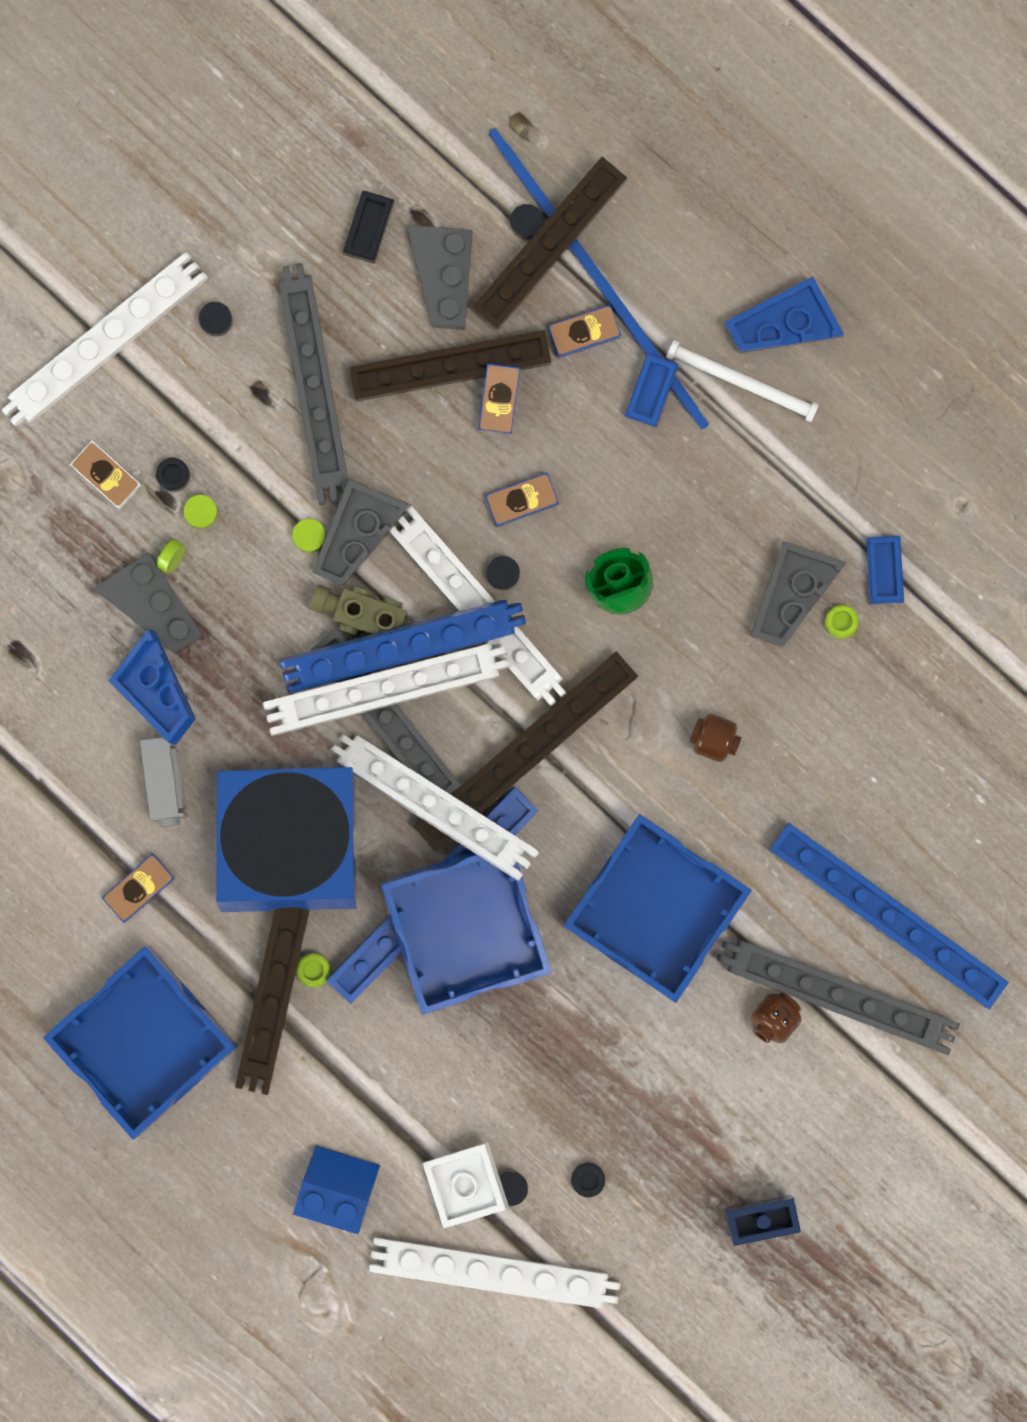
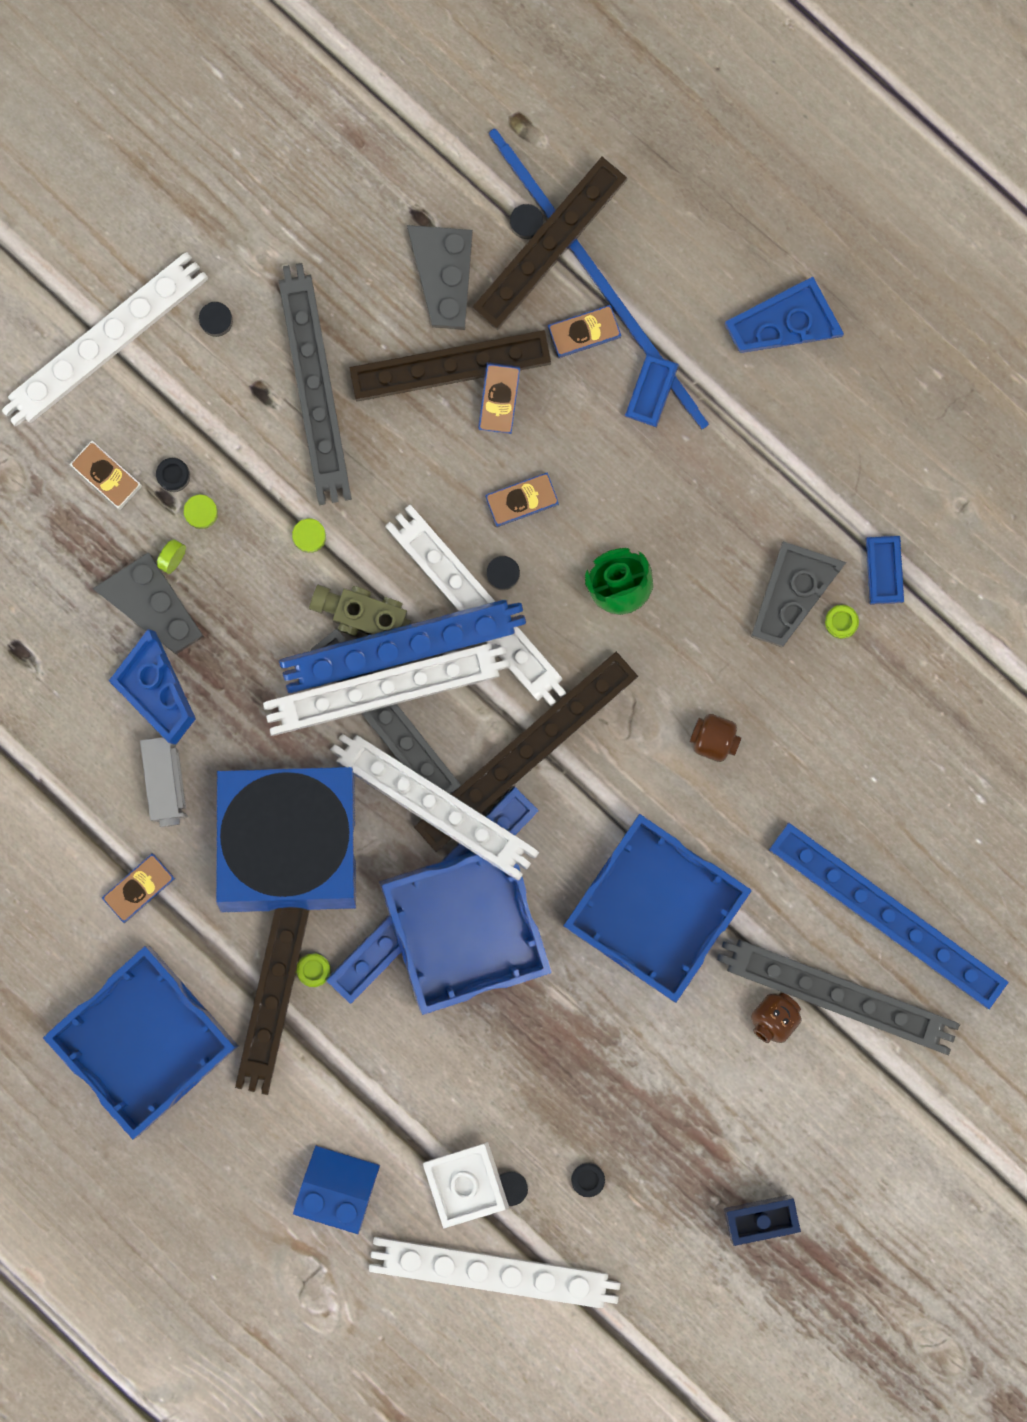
dark grey wing [312,480,412,585] -> none
black tile [343,190,394,264] -> none
white bar [666,340,819,422] -> none

